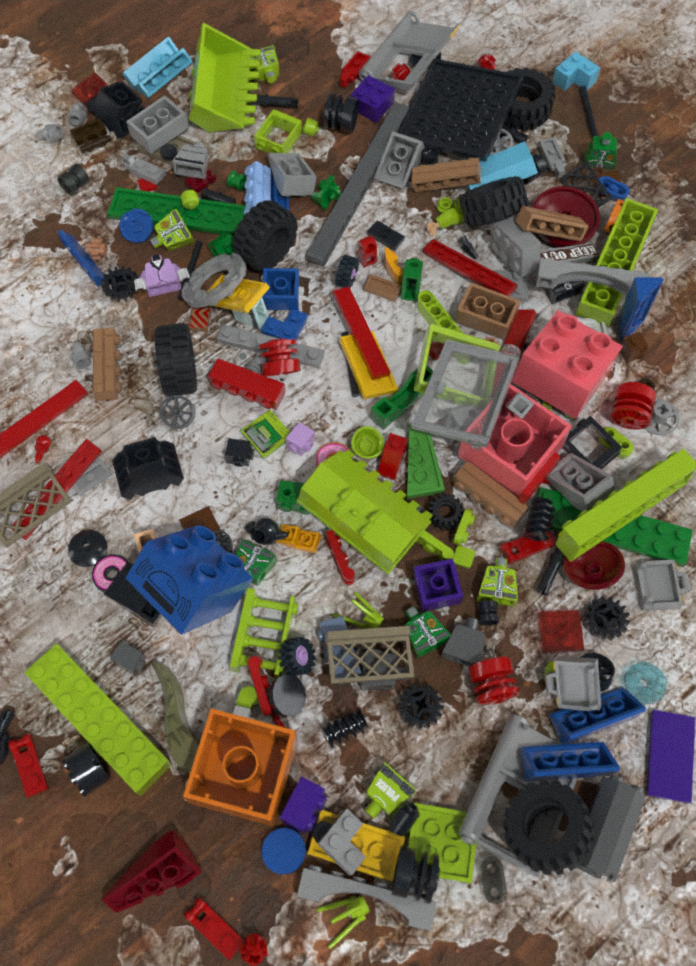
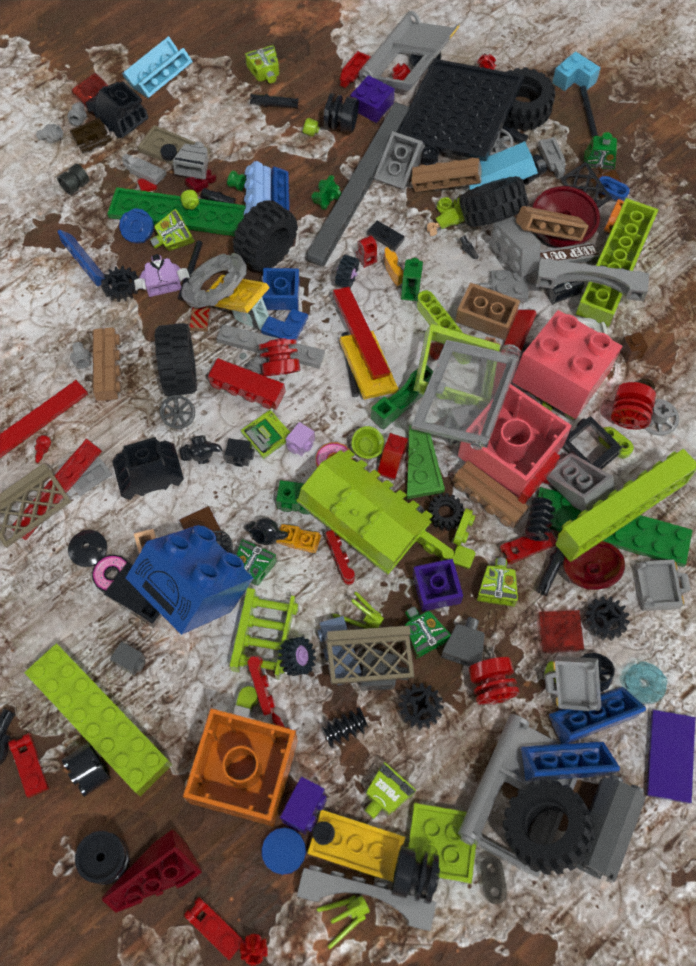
nougat gear [87,238,108,260] -> none
light grey brick [126,95,189,154] -> none
olive animal [151,661,200,772] -> none
lime piece [189,23,261,133] -> none
green brick [207,233,235,257] -> none
lime window [254,109,303,153] -> none
light grey slope [268,153,317,197] -> none
black tile [268,674,306,717] -> none
light grey plate [317,809,366,876] -> none
medium nougat tile [363,274,402,302] -> none
black brick [389,801,420,836] -> none
red tile [423,239,518,296] -> none
black wheel [478,600,500,626] -> none
light grey slope [505,392,534,419] -> none
blue slope [617,277,664,342] -> none
none -> black wheel [75,831,130,885]
none -> black piece [179,435,223,464]

